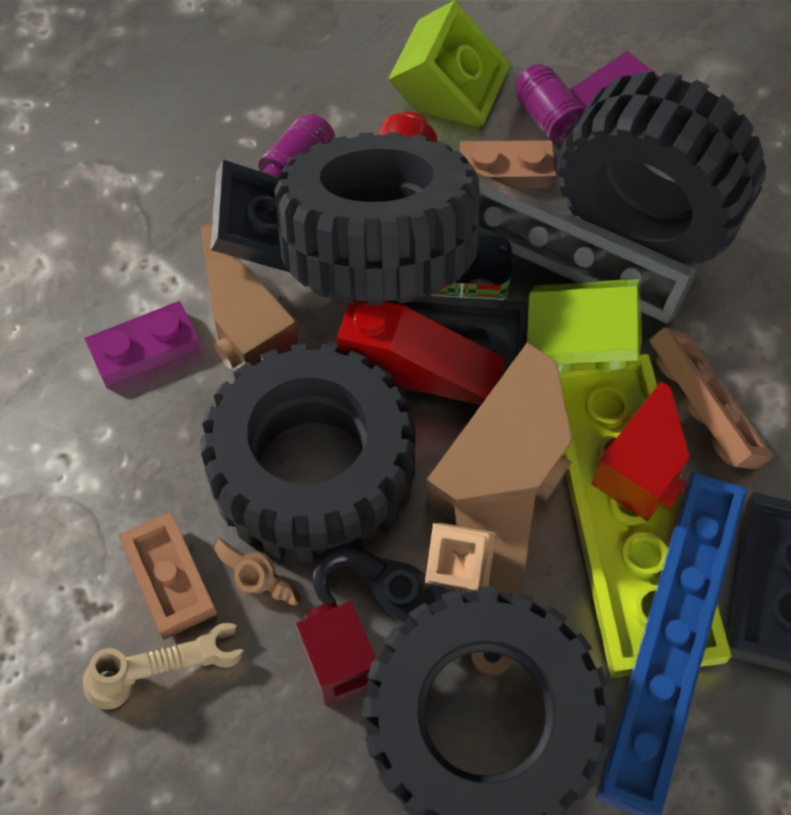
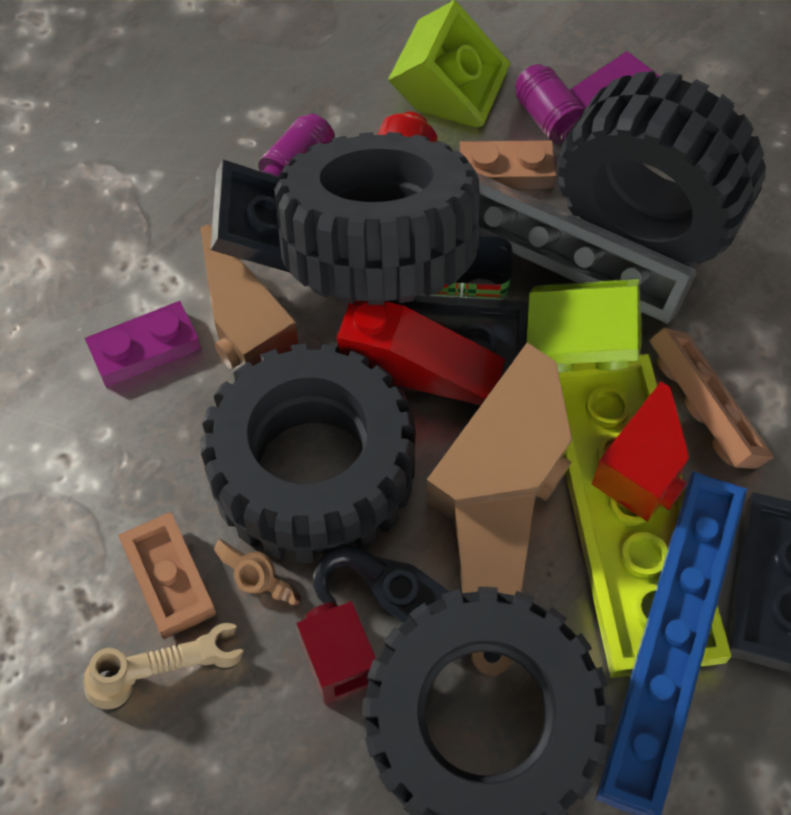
light nougat tile [425,523,496,592] -> none

